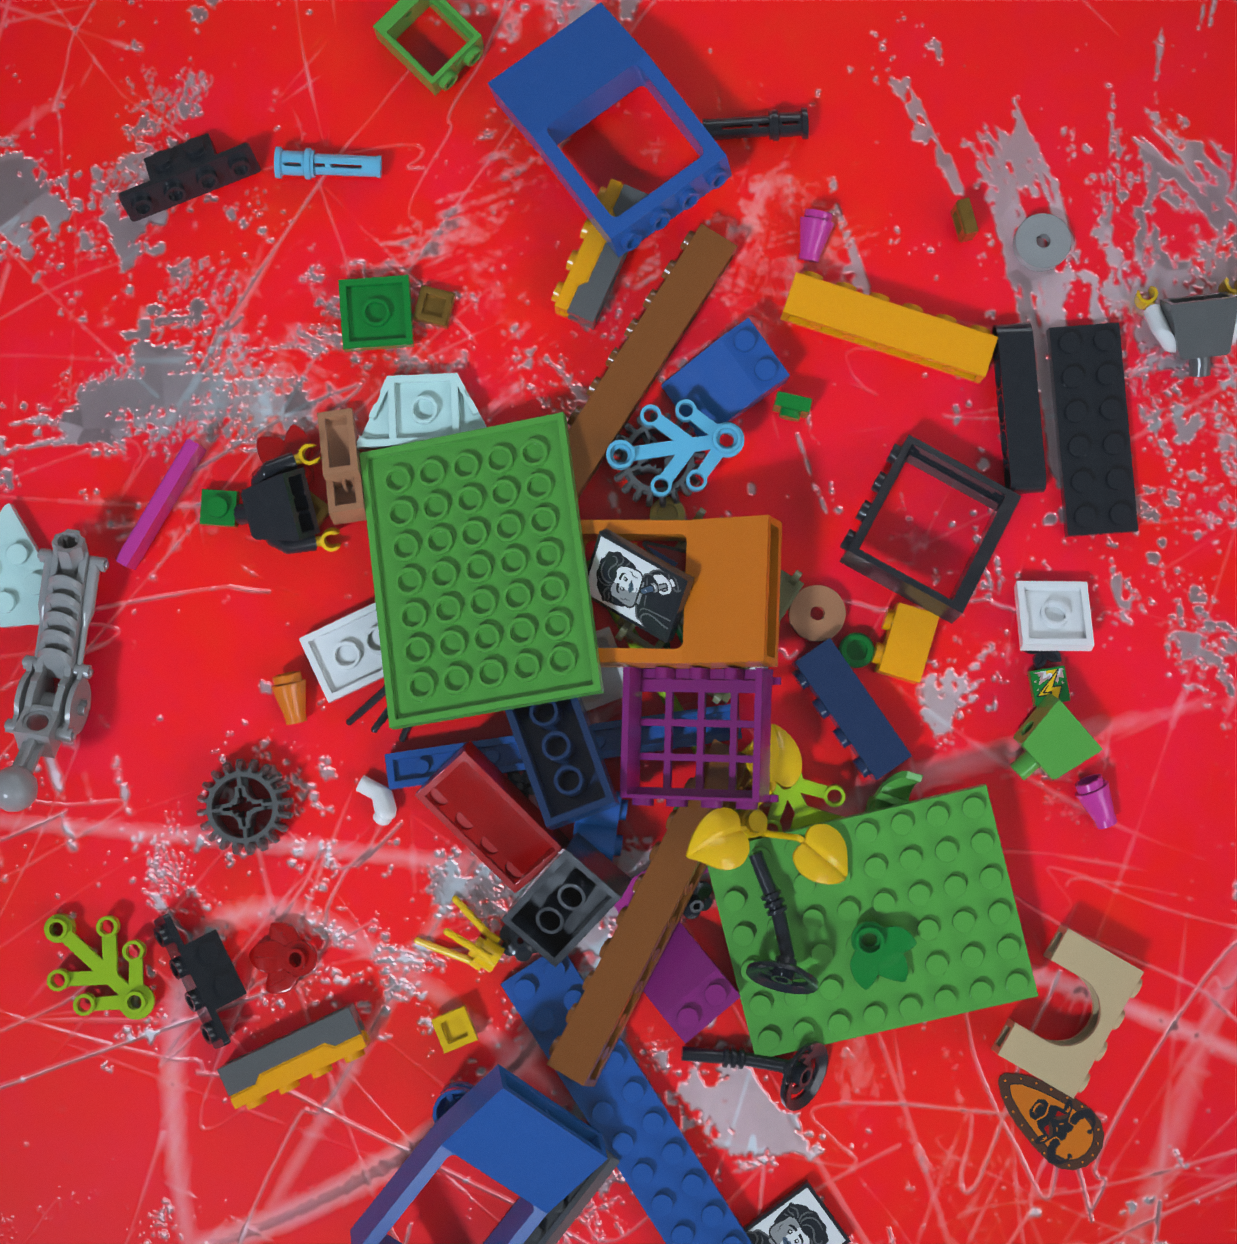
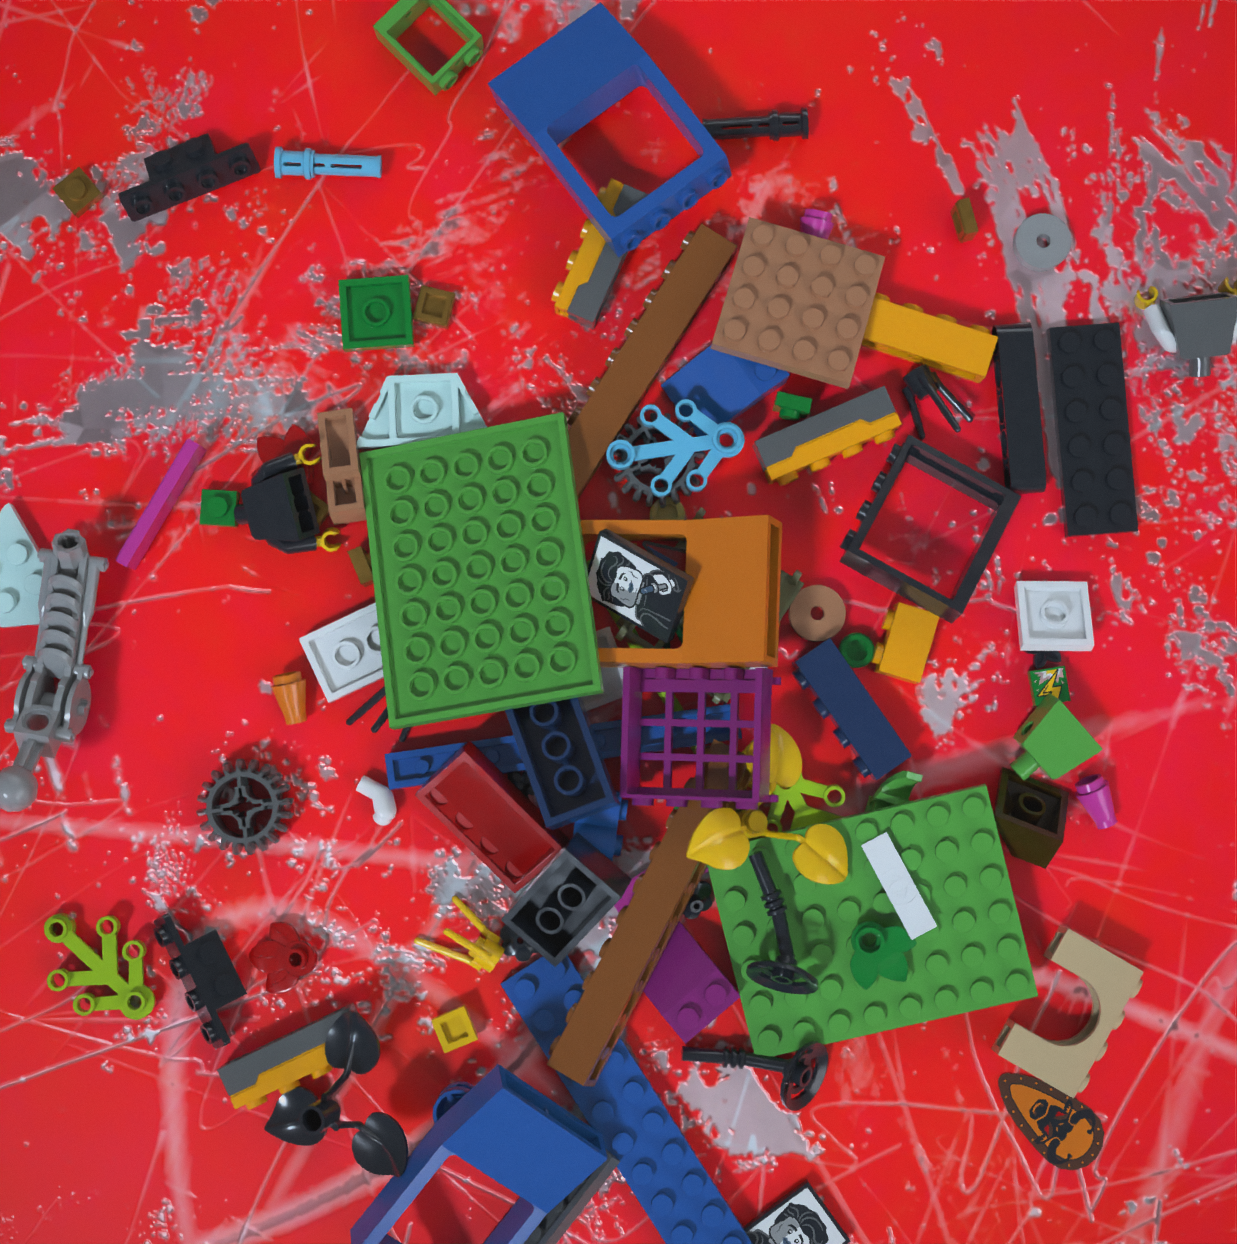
none -> pearl gold plate [52,167,105,218]
none -> black plant [264,1010,408,1177]
none -> pearl gold plate [347,546,373,587]
none -> nougat plate [710,217,885,389]
none -> piece [752,386,902,486]
none -> white piece [861,832,937,940]
none -> black plant [901,364,973,440]
none -> dark brown slope [993,767,1069,869]

